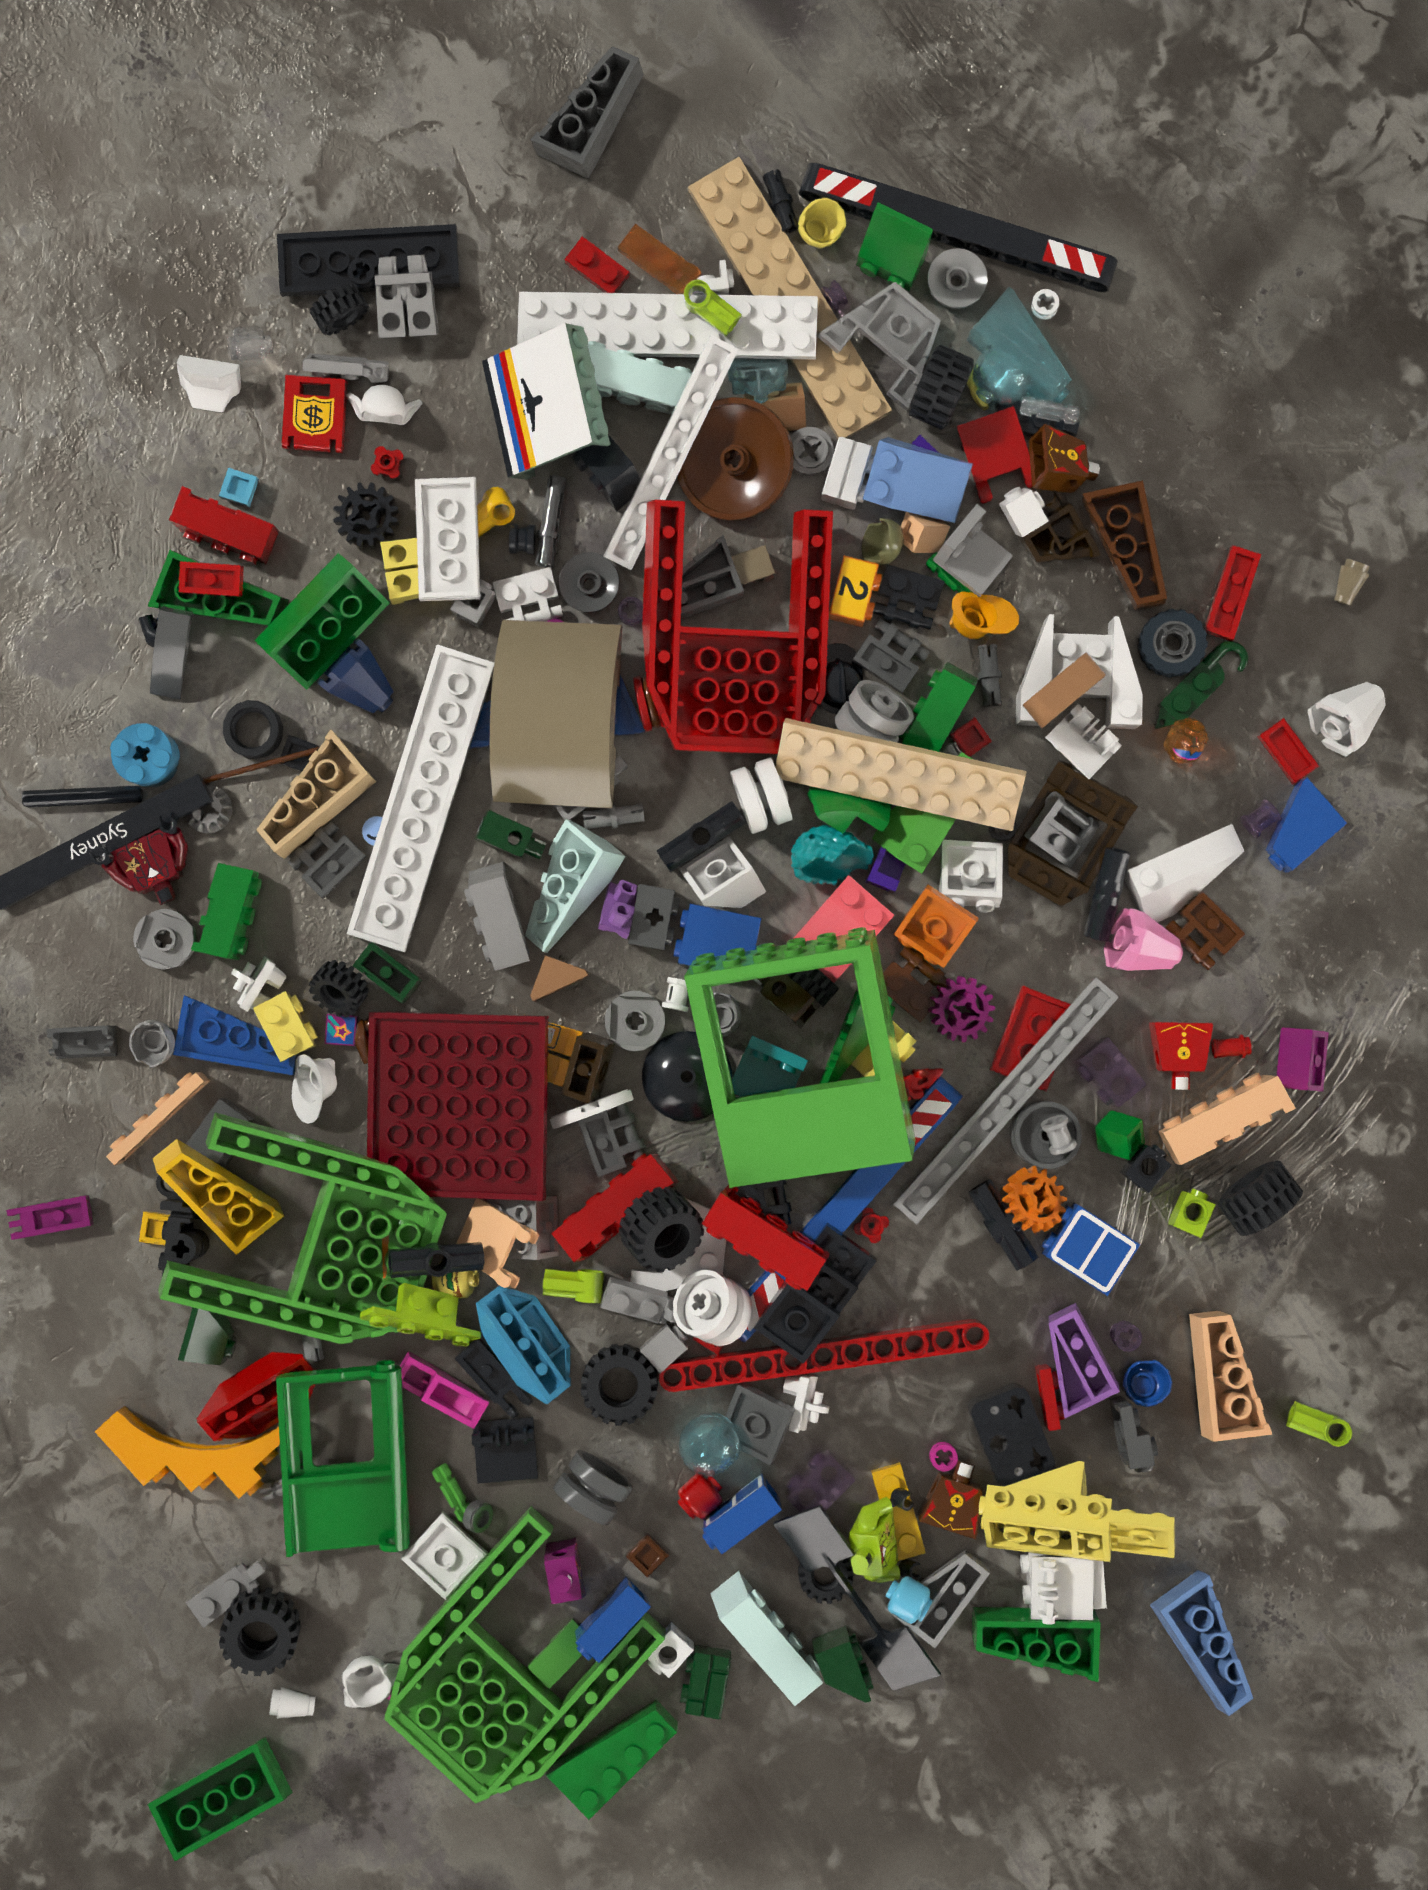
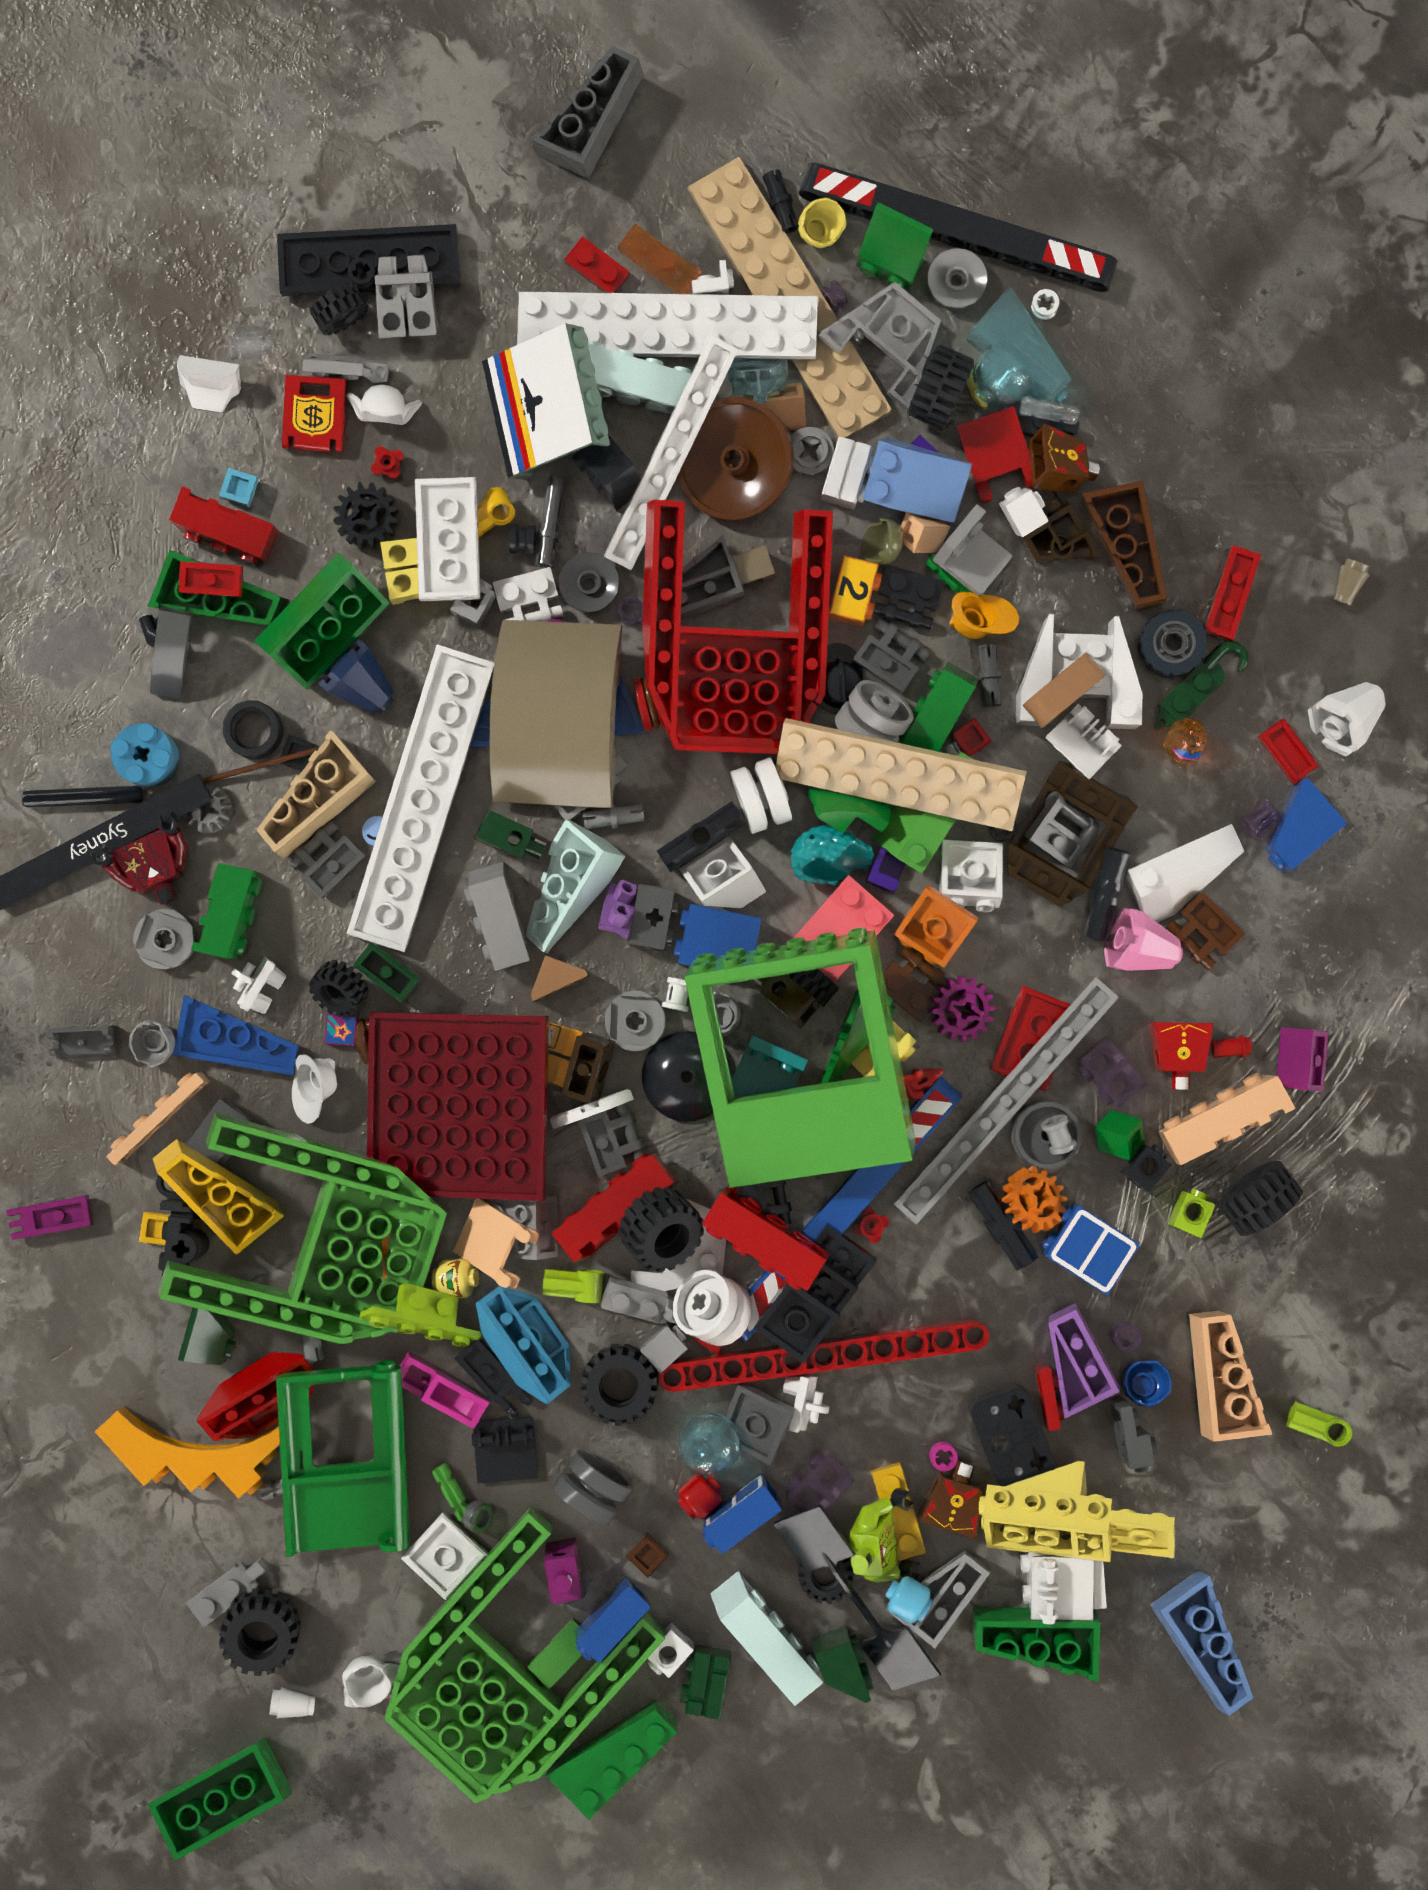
light yellow bracket [253,991,318,1062] -> none
black piece [388,1242,485,1278] -> none
lime piece [684,280,742,337] -> none

